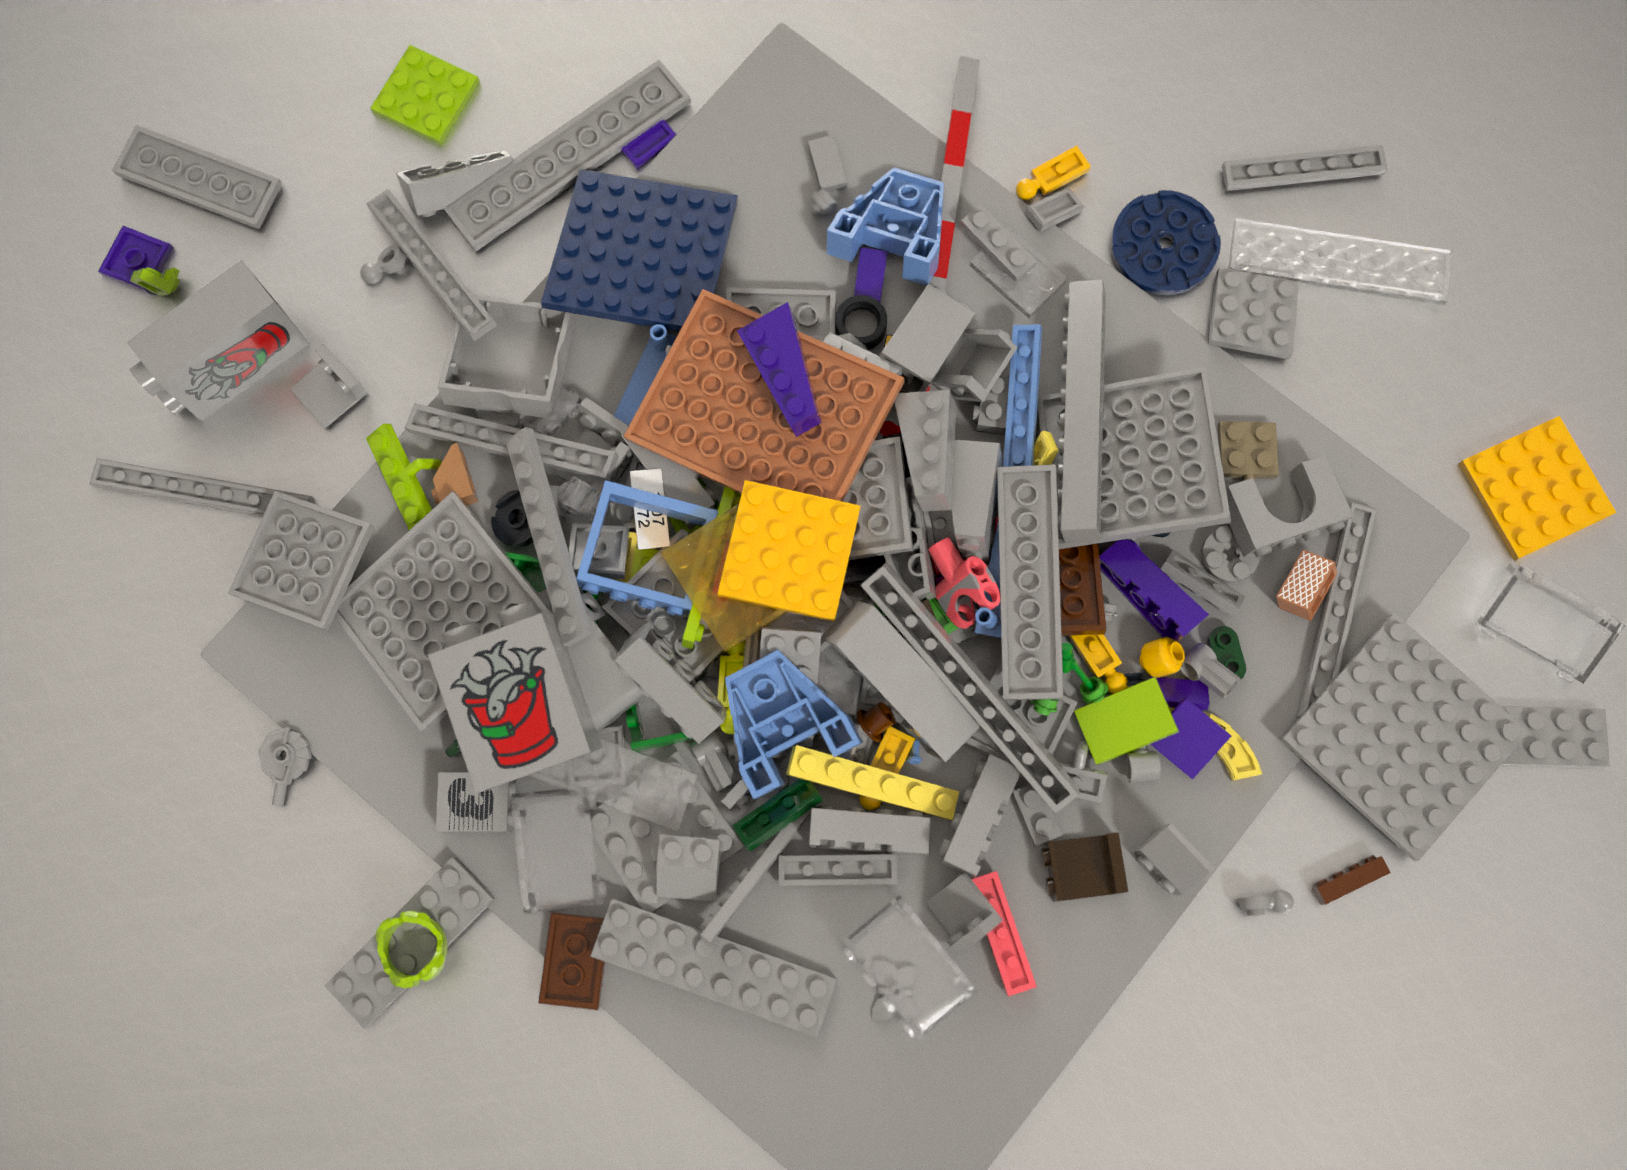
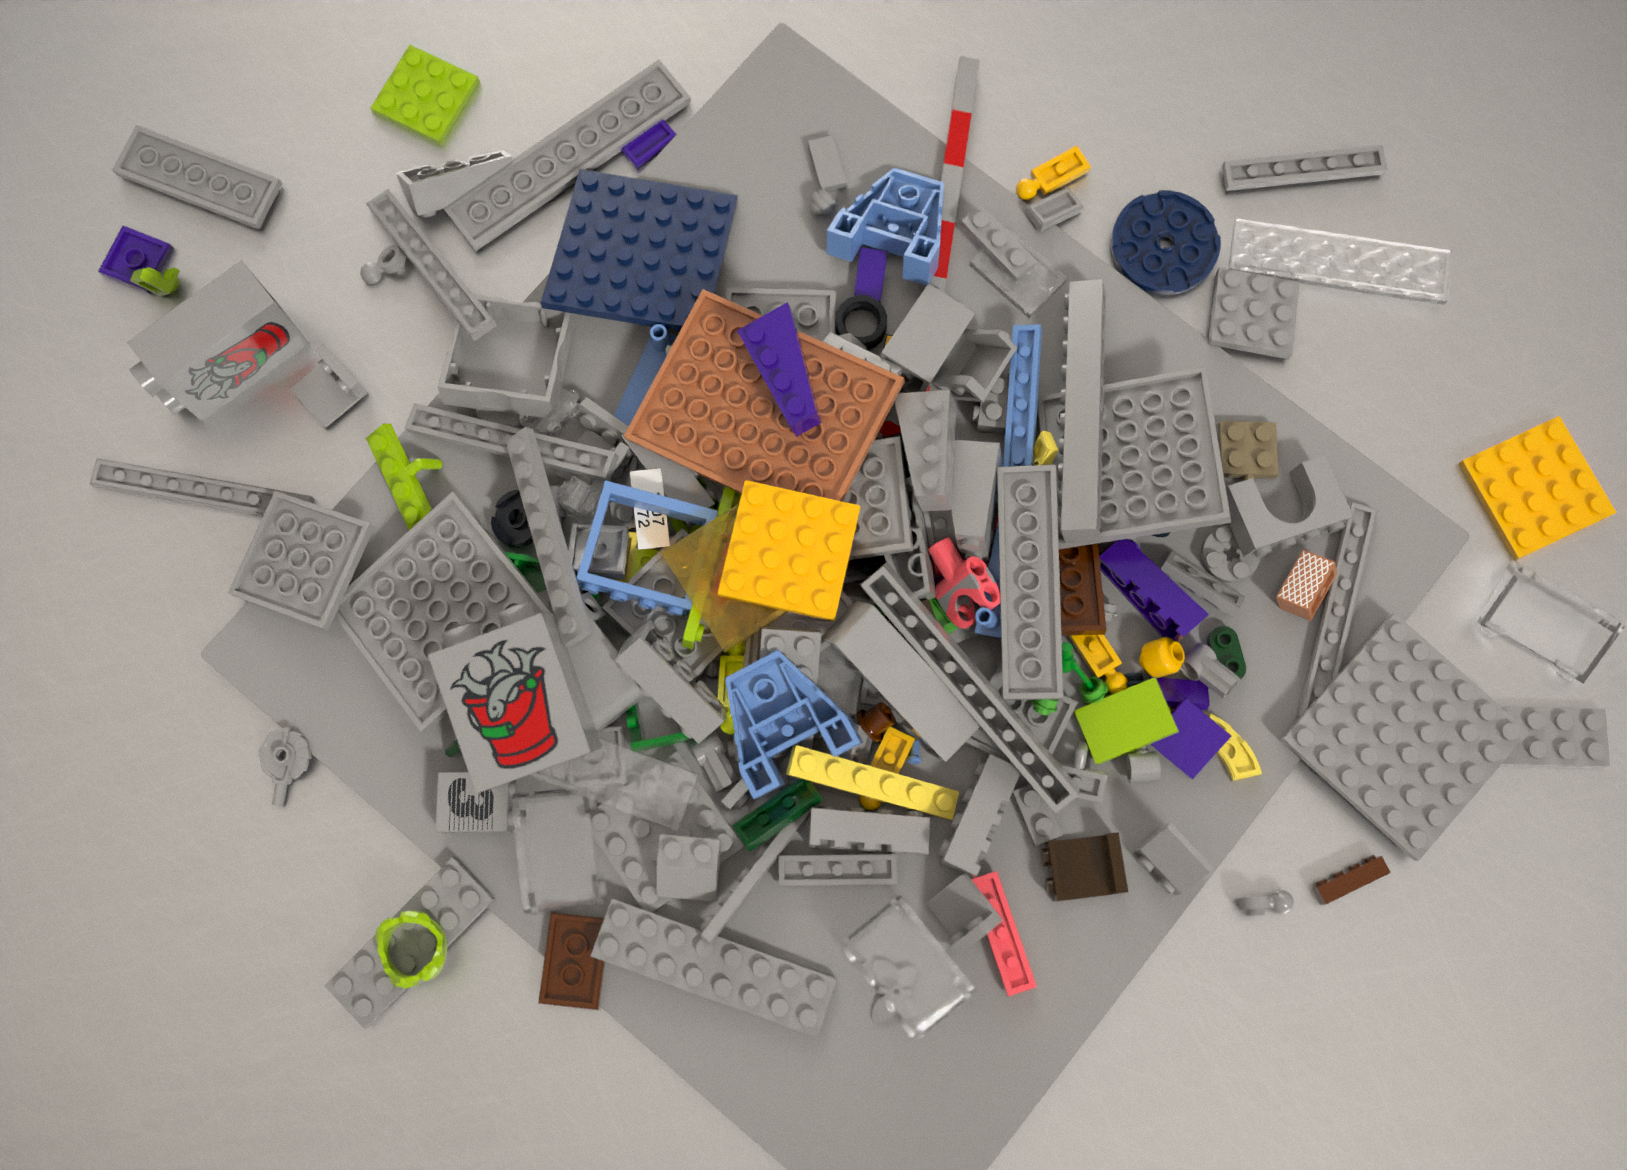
medium nougat slope [431,443,479,506] -> none

